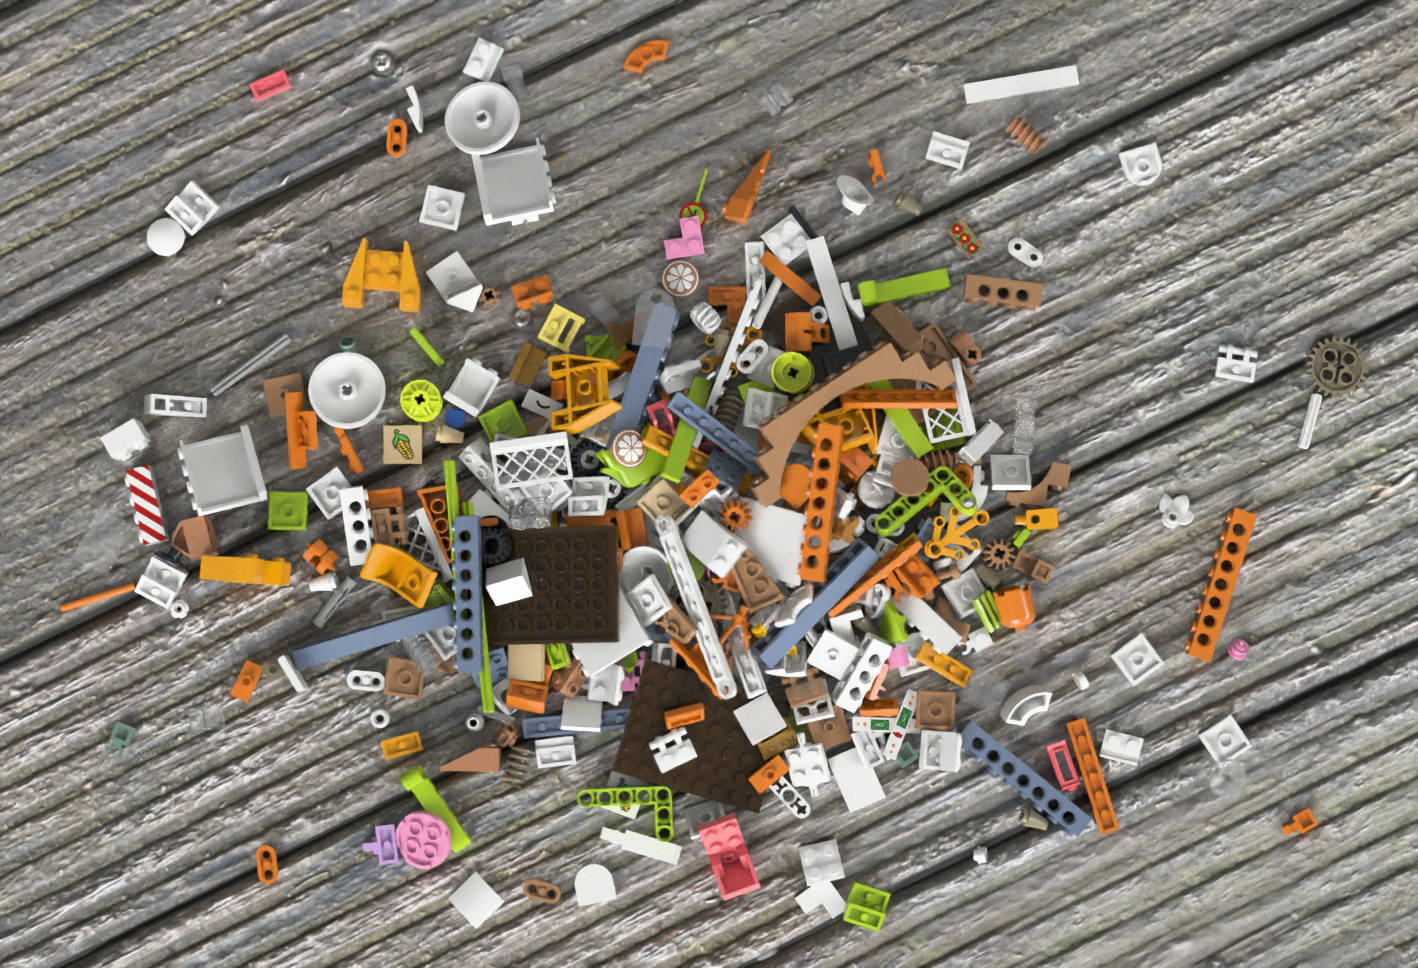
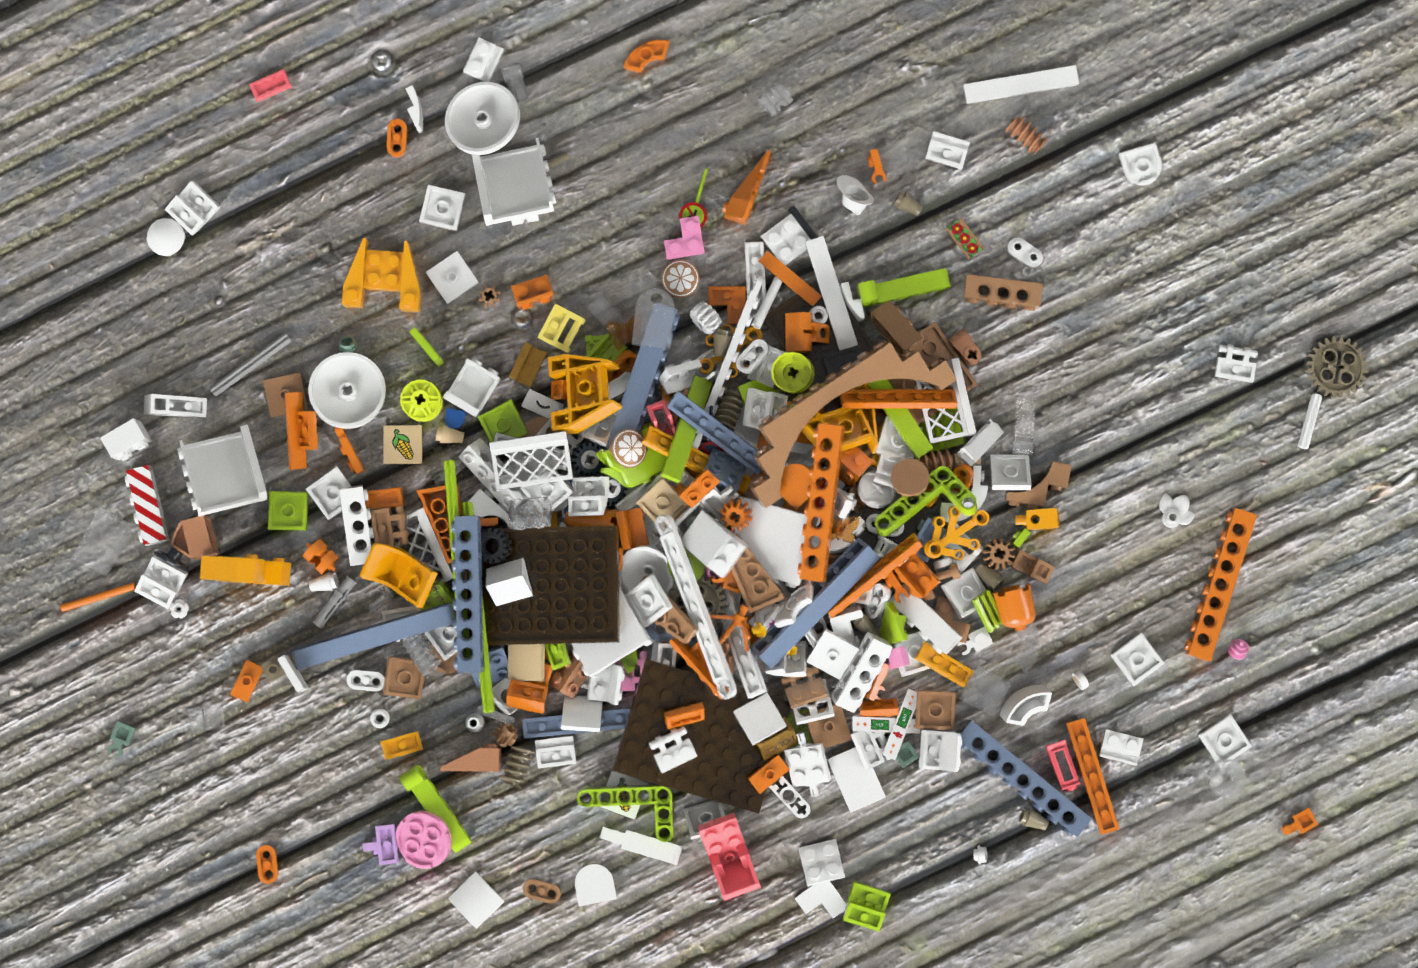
white slope [443,279,483,312] -> none

